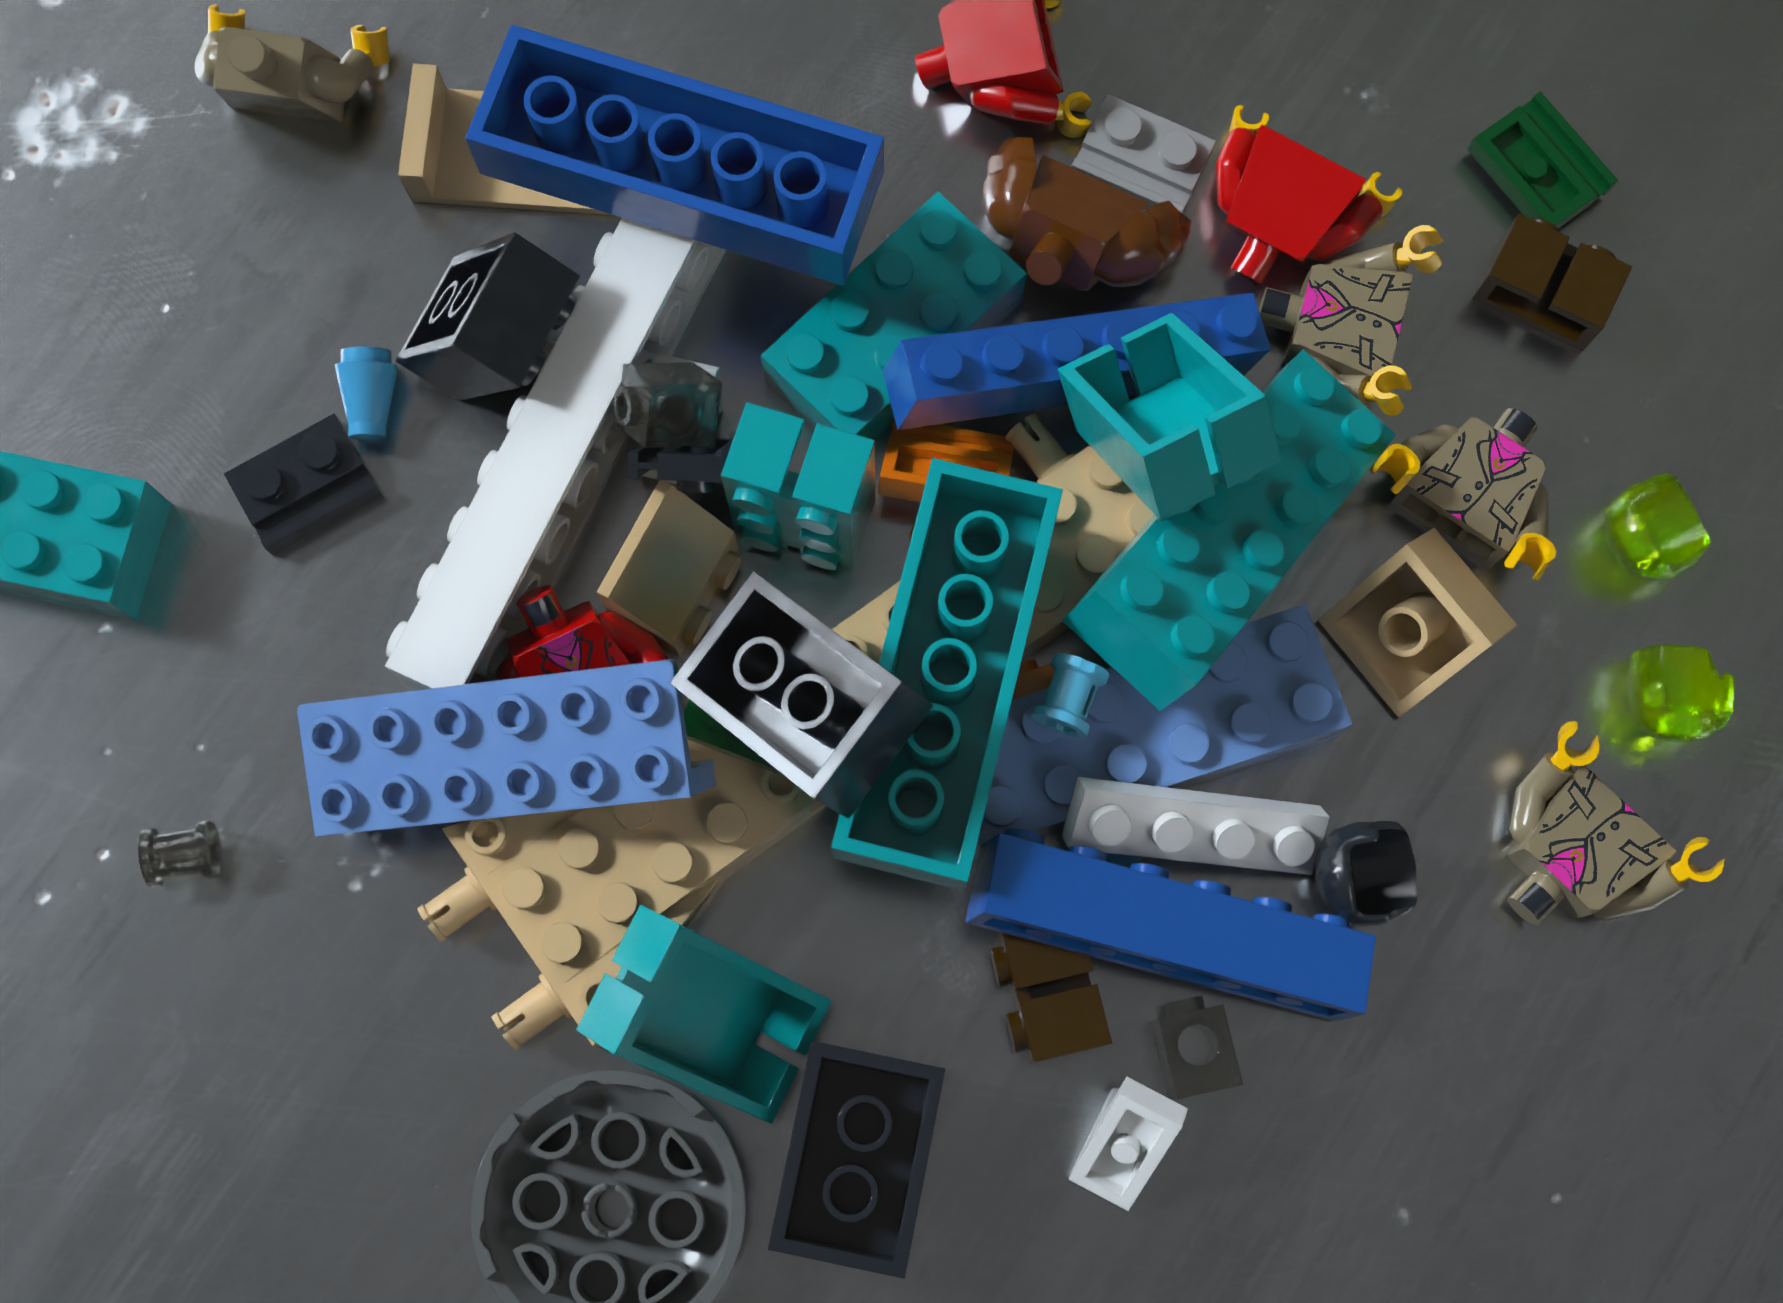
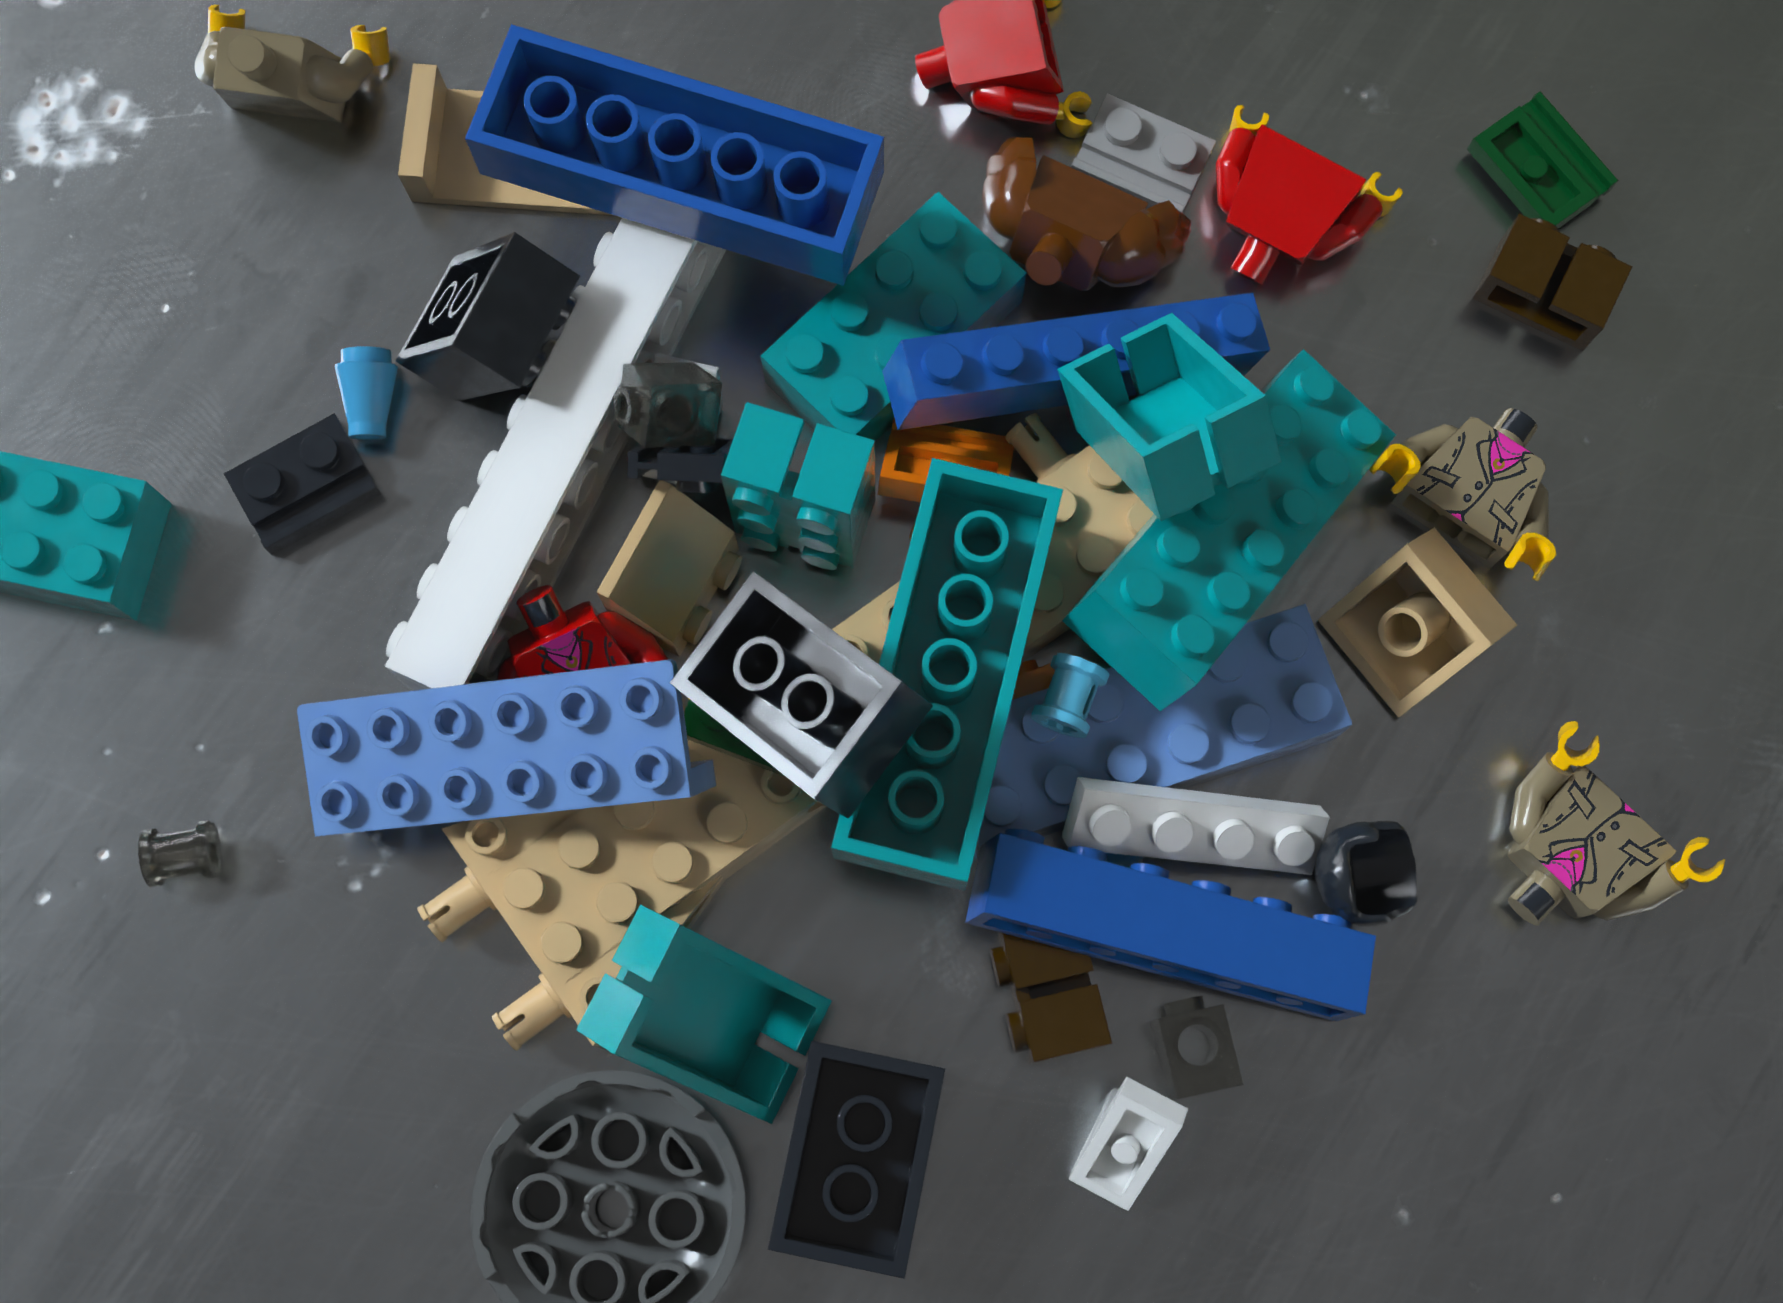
dark tan torso [1259,225,1443,416] -> none
clear neon green hair [1603,473,1711,581] -> none
clear neon green hair [1624,644,1735,743] -> none

